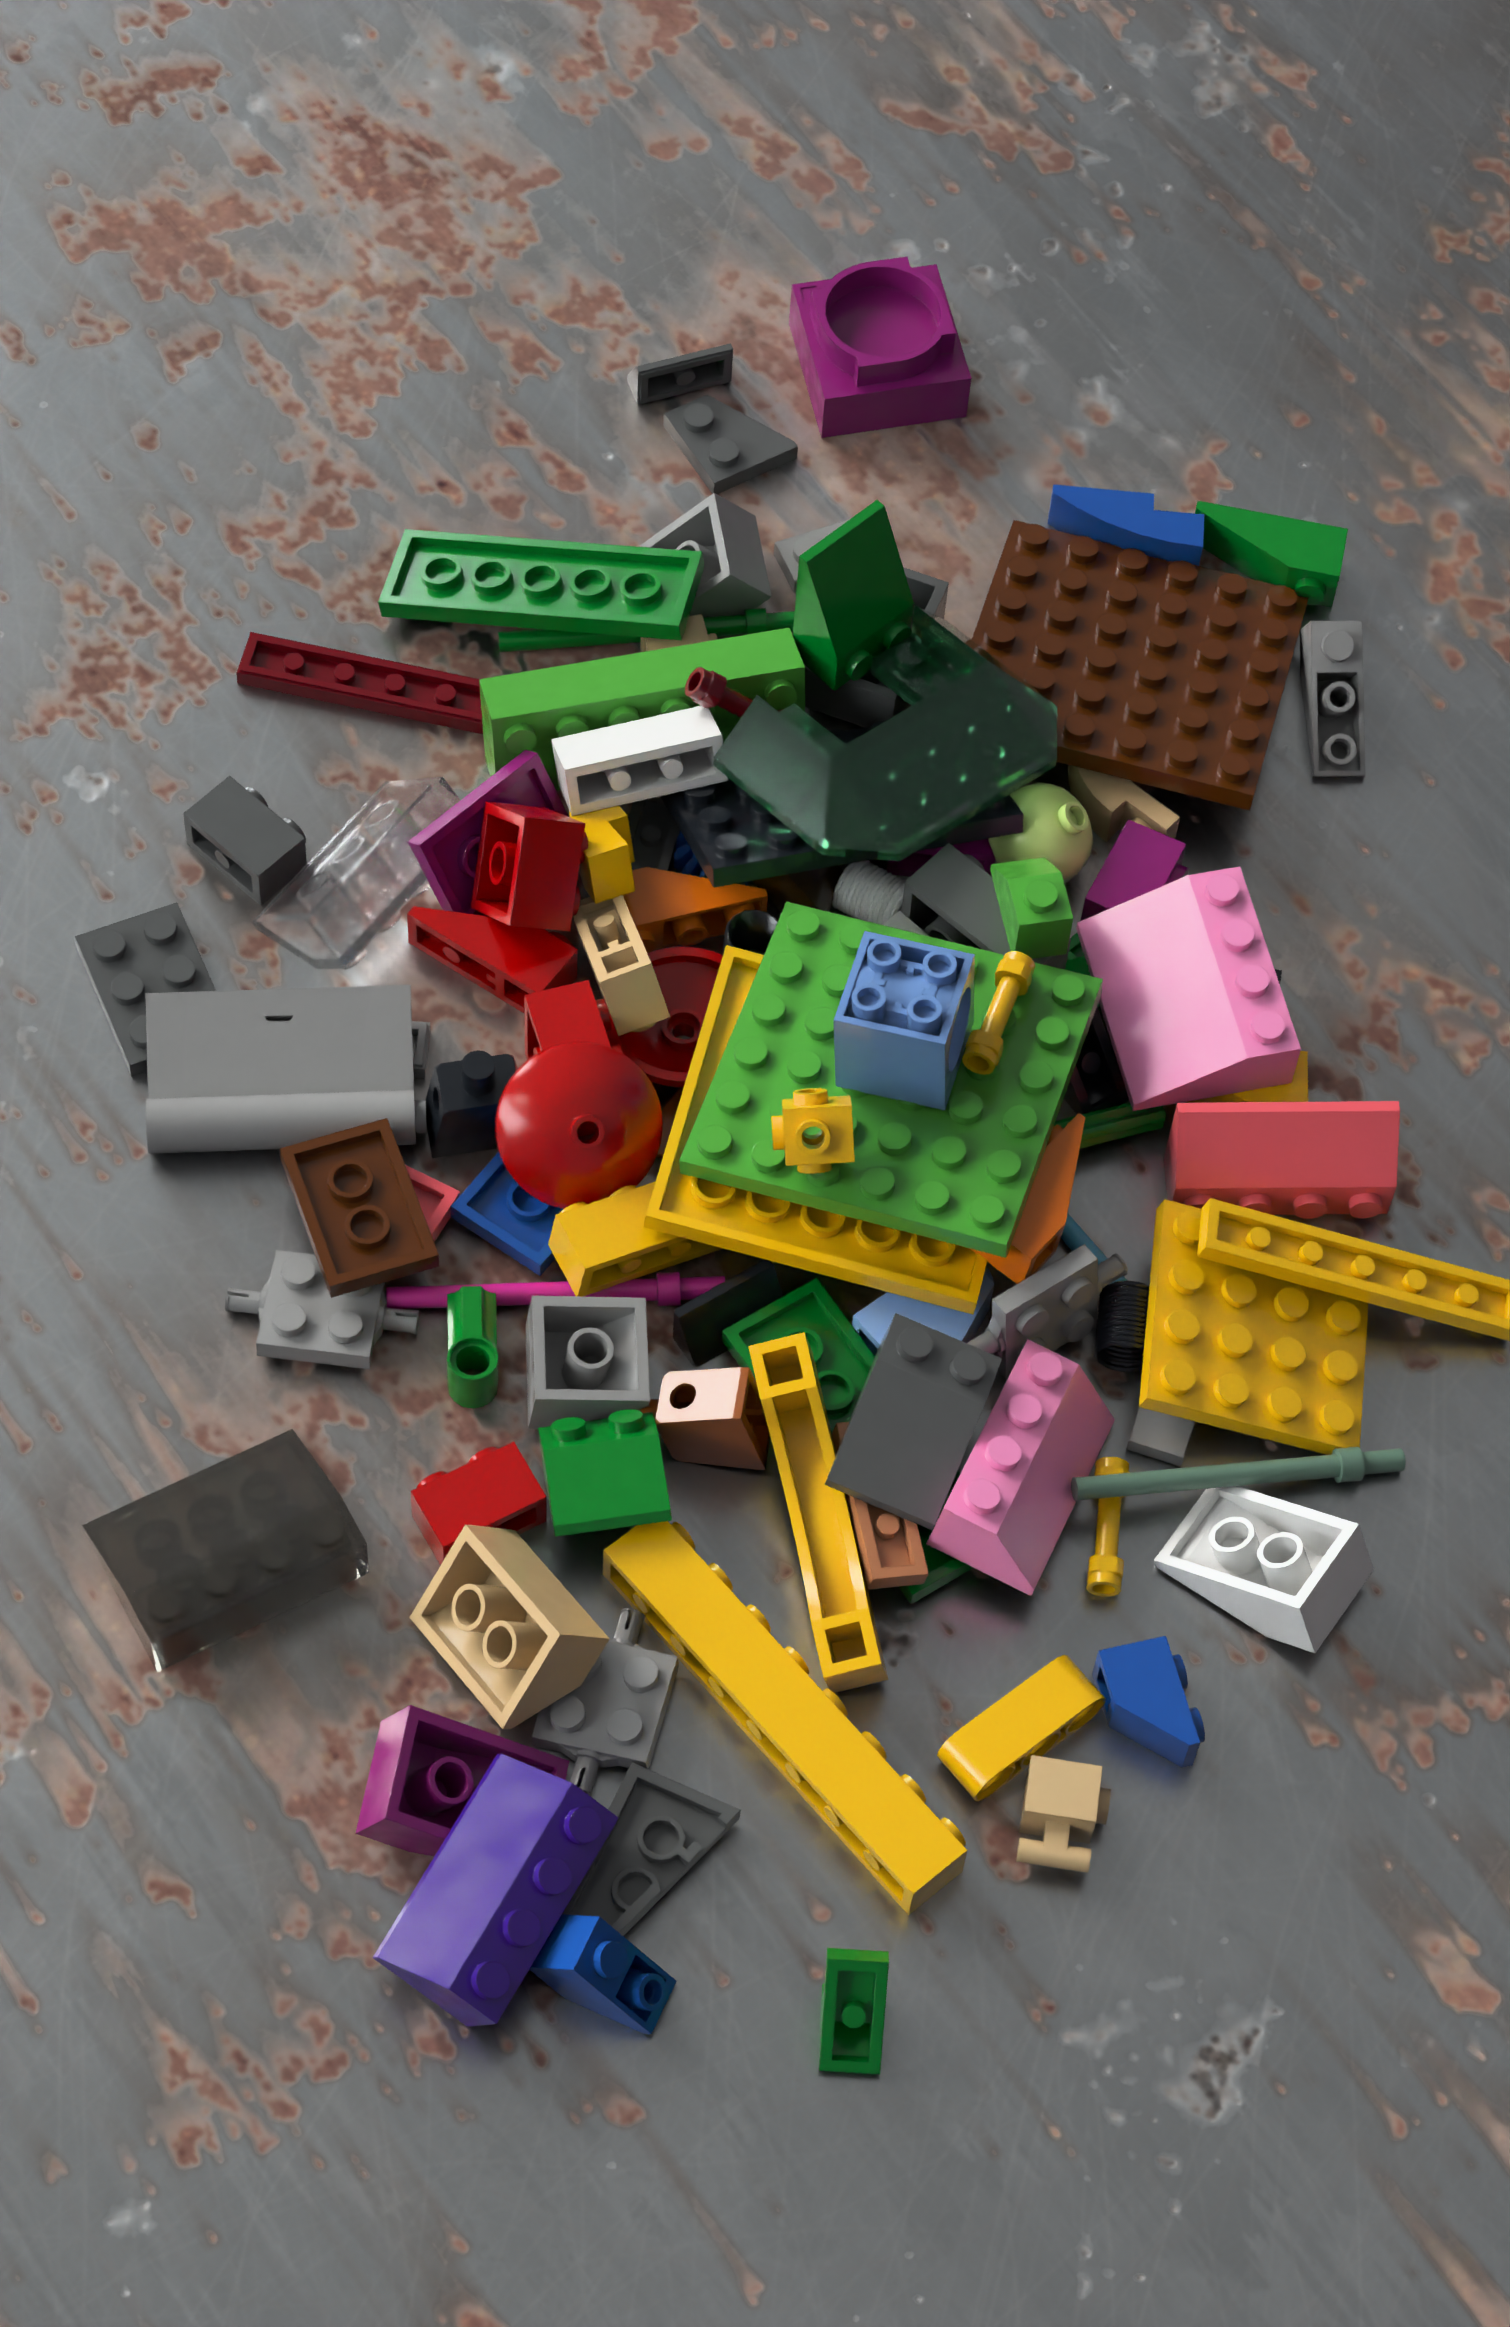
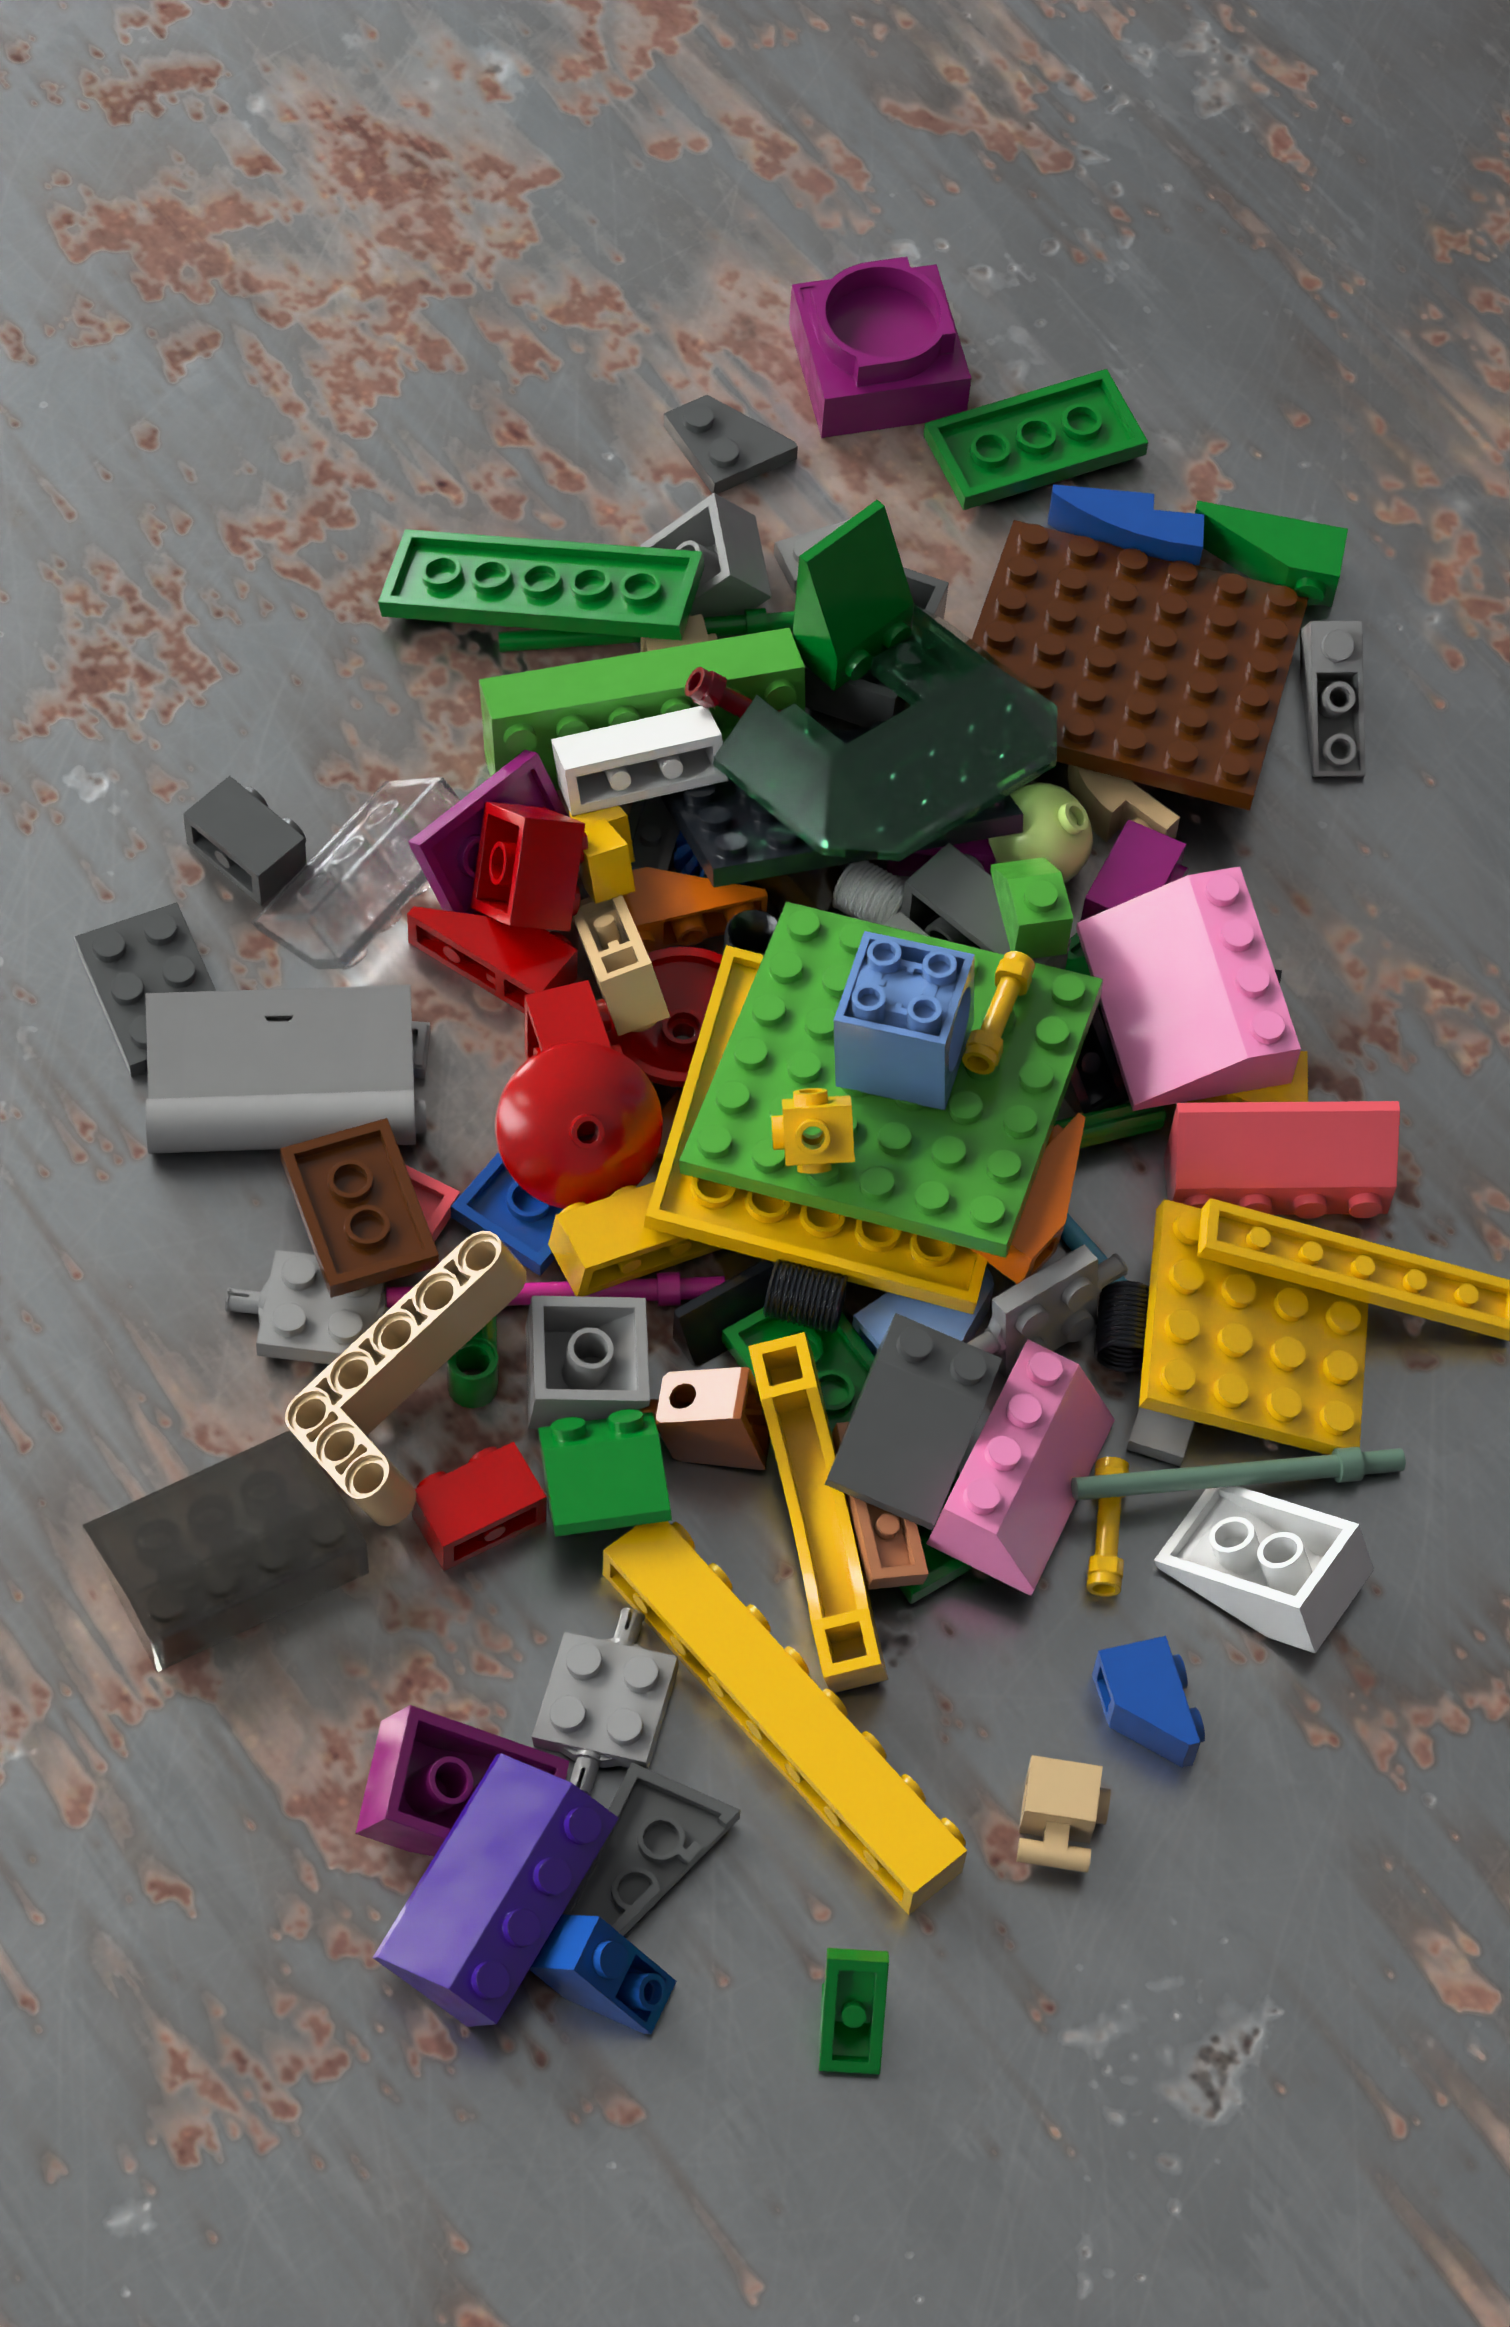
dark red tile [236,632,483,734] -> none
tan slope [409,1524,610,1729] -> none
black torso [425,1050,518,1158] -> none
dark grey slope [627,343,733,404] -> none
yellow beam [937,1655,1106,1801] -> none
none -> tan beam [285,1231,526,1526]
none -> black piece [763,1259,848,1334]
none -> green plate [923,369,1148,510]

